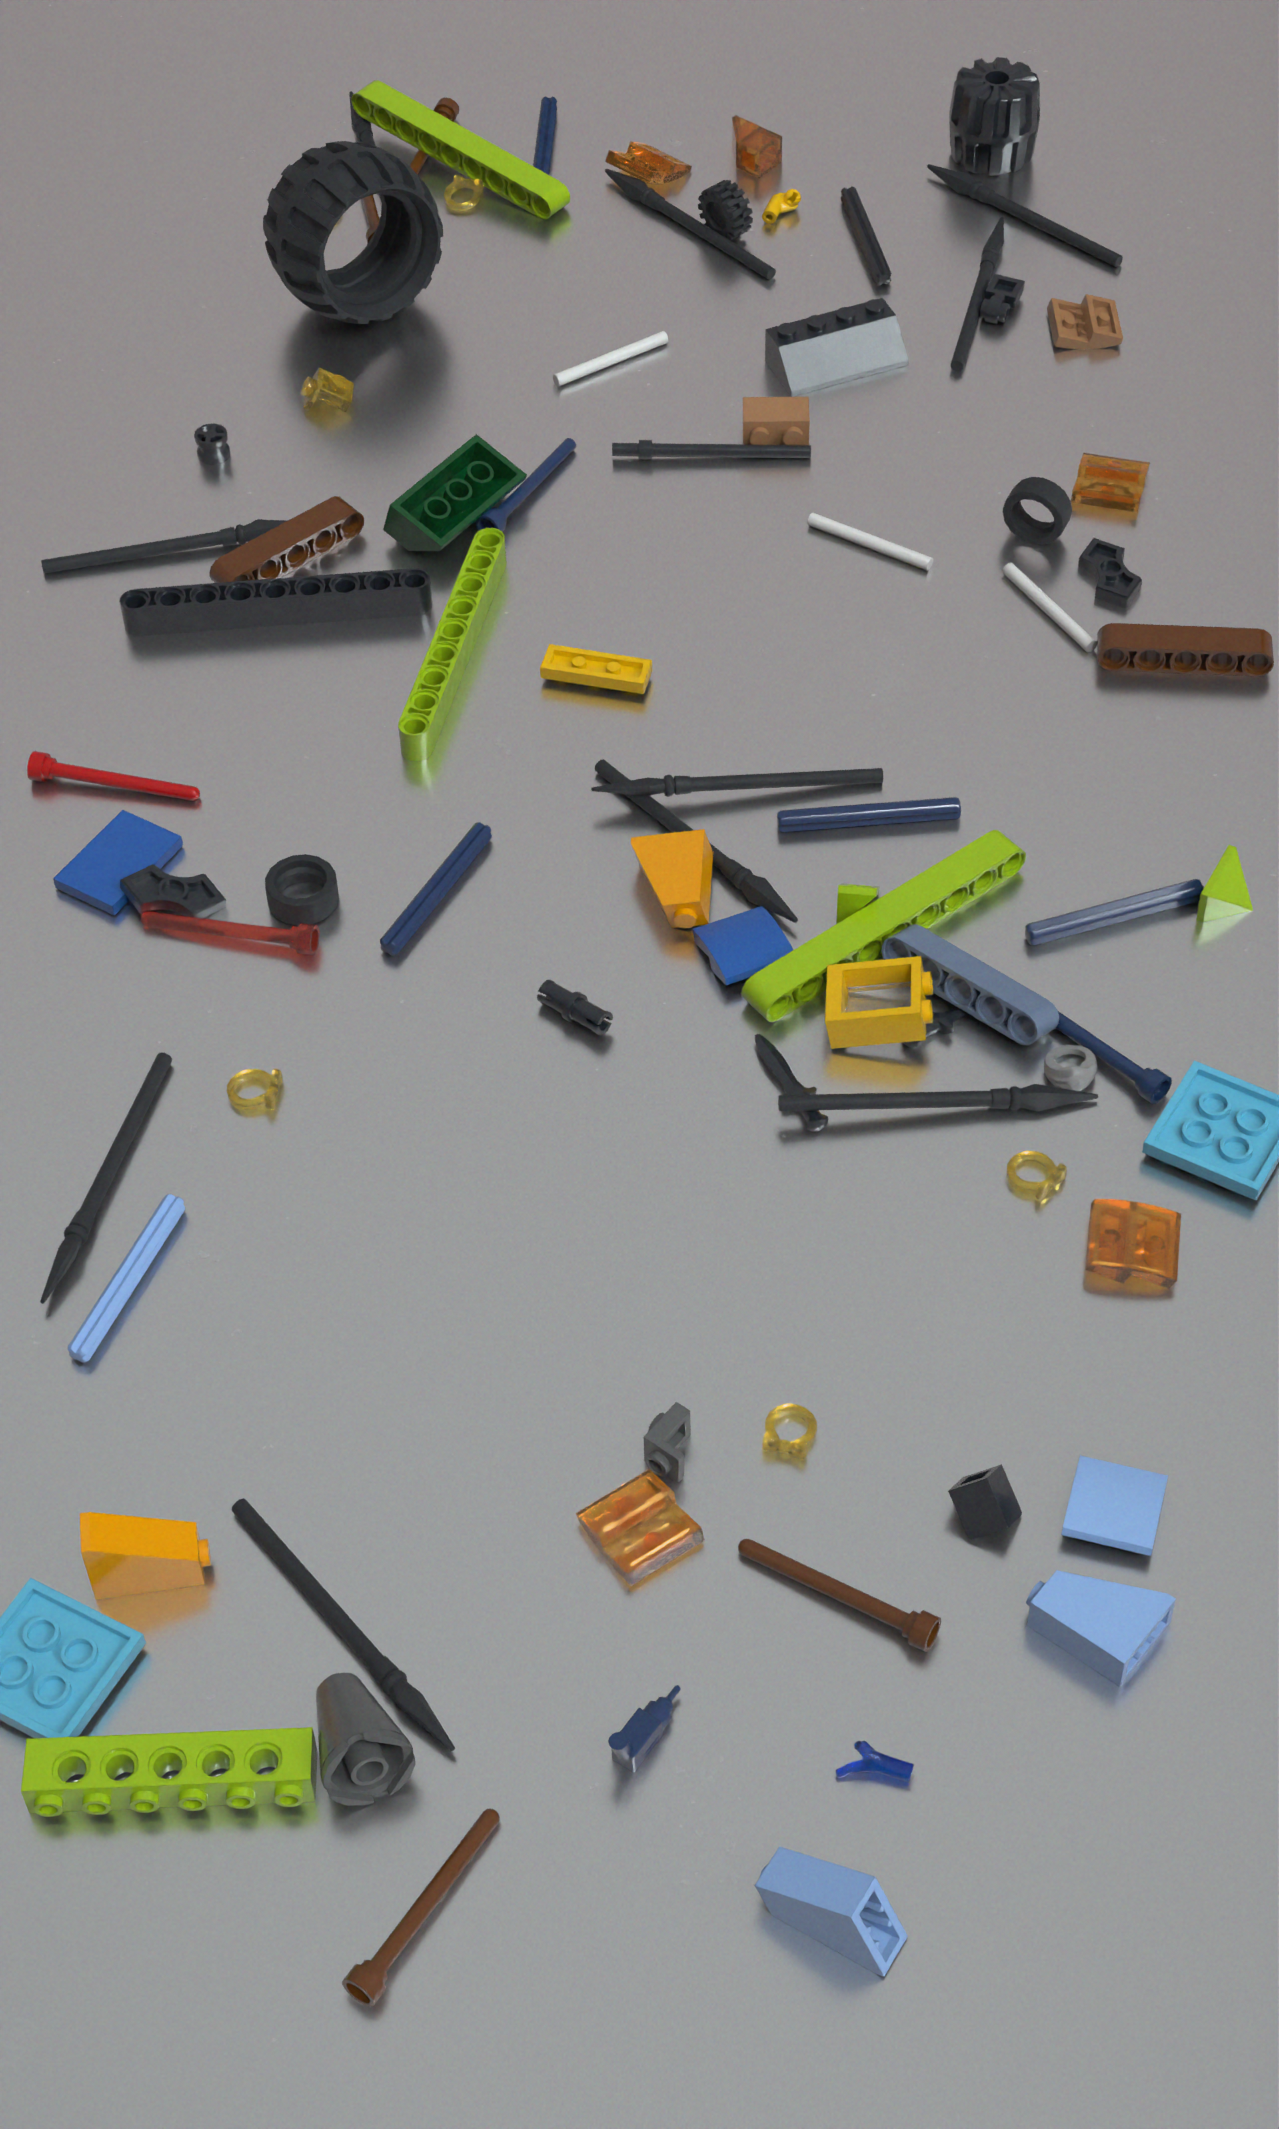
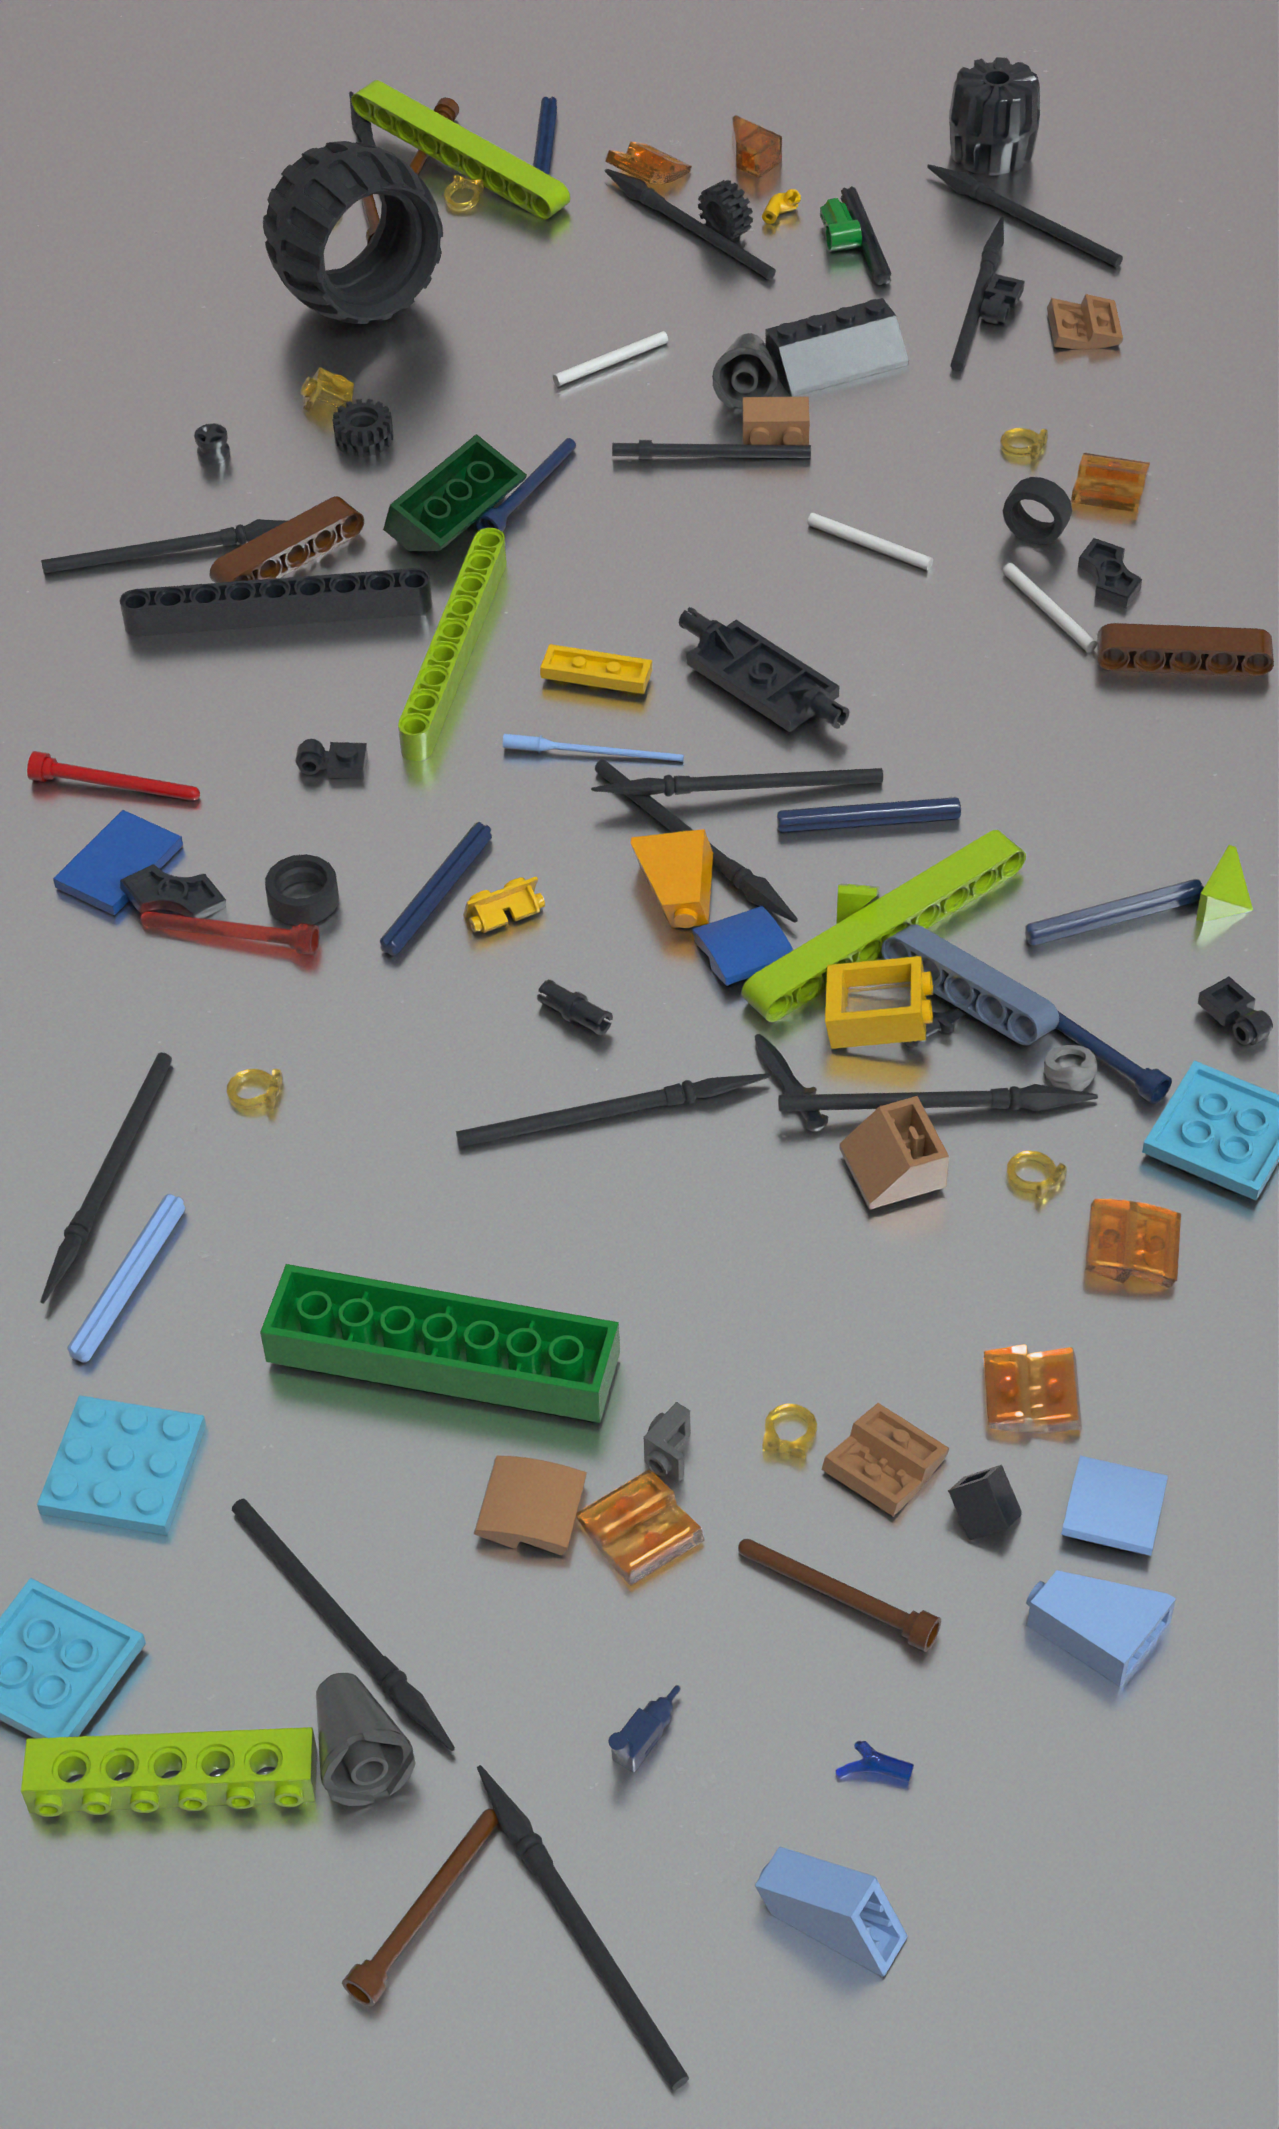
light orange slope [80,1512,211,1600] -> none
none -> medium azure plate [37,1395,206,1536]
none -> green brick [260,1264,620,1423]
none -> black plate [295,739,368,779]
none -> black tyre [332,399,394,457]
none -> black piece [456,1073,770,1147]
none -> yellow hinge [463,876,545,933]
none -> medium nougat slope [474,1455,587,1556]
none -> black piece [477,1765,689,2090]
none -> light blue piece [503,733,684,762]
none -> black plate [678,607,850,732]
none -> dark grey cone [712,333,778,408]
none -> green piece [820,198,862,252]
none -> medium nougat slope [821,1403,949,1516]
none -> medium nougat slope [839,1096,949,1209]
none -> clear orange slope [984,1344,1082,1432]
none -> clear yellow piece [1000,428,1048,460]
none -> black plate [1198,976,1273,1045]

